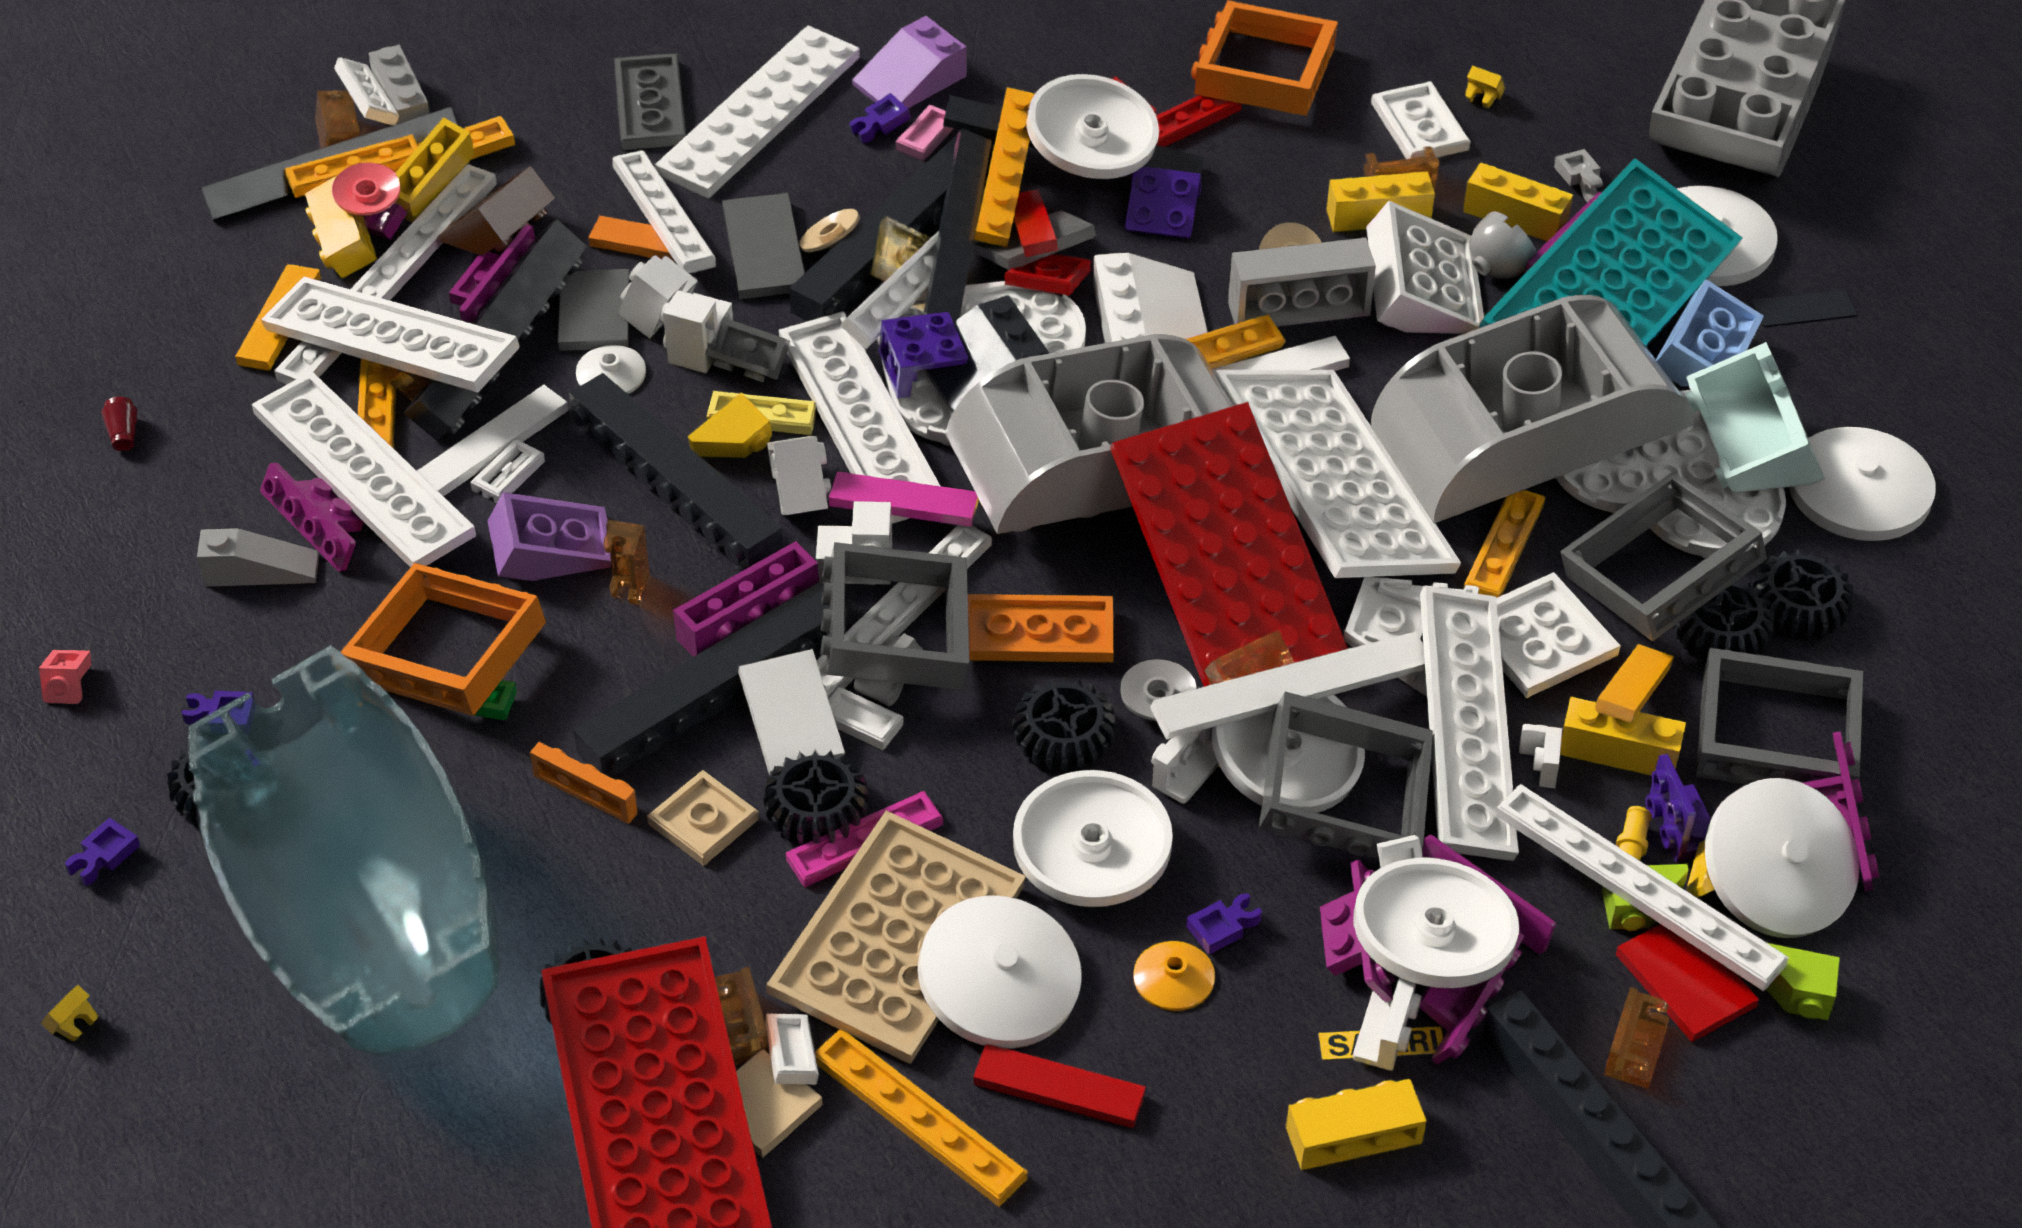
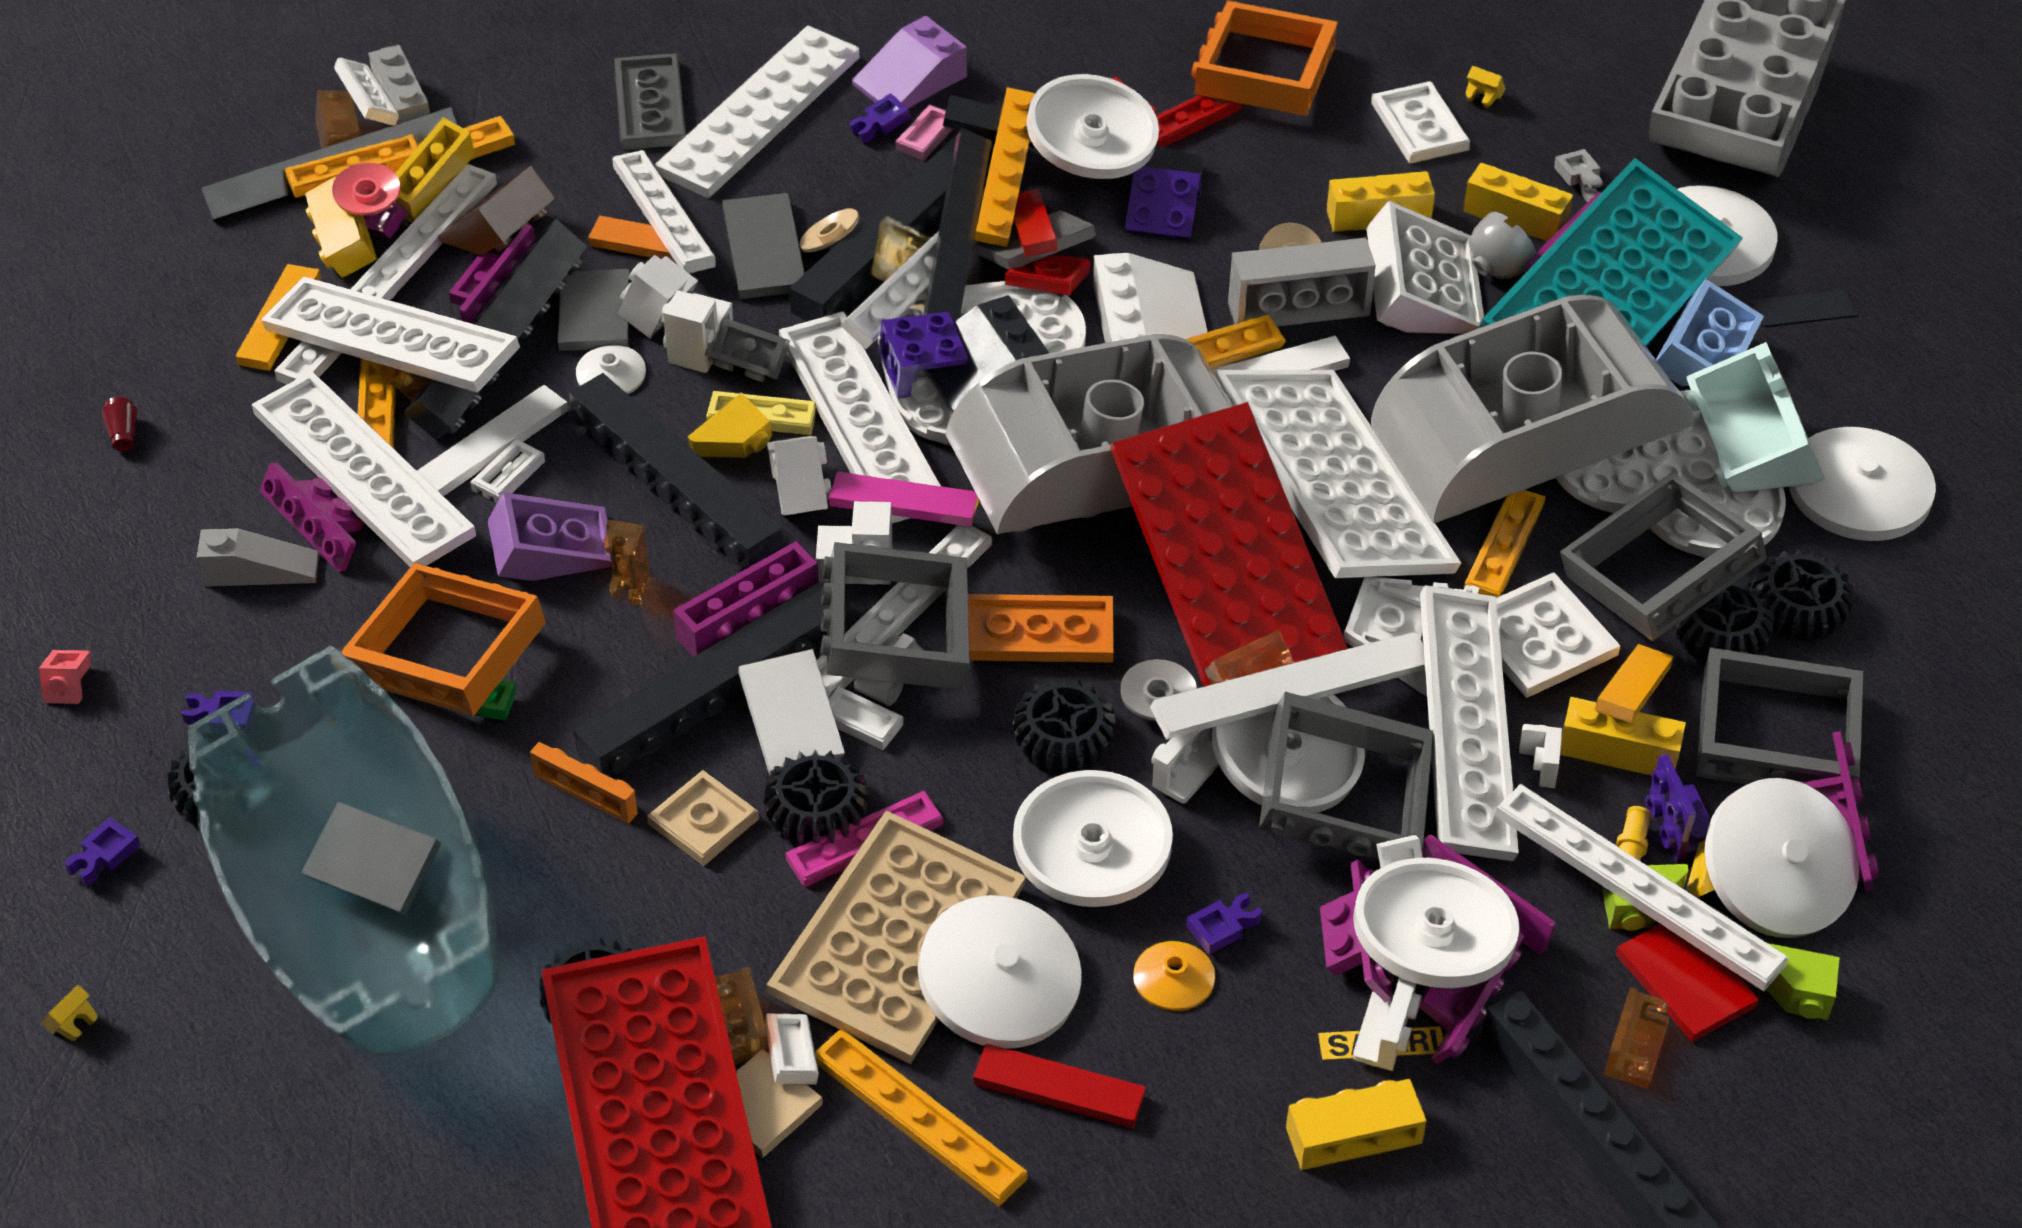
clear orange hinge [1363,146,1439,187] -> none
none -> dark grey tile [301,802,442,916]

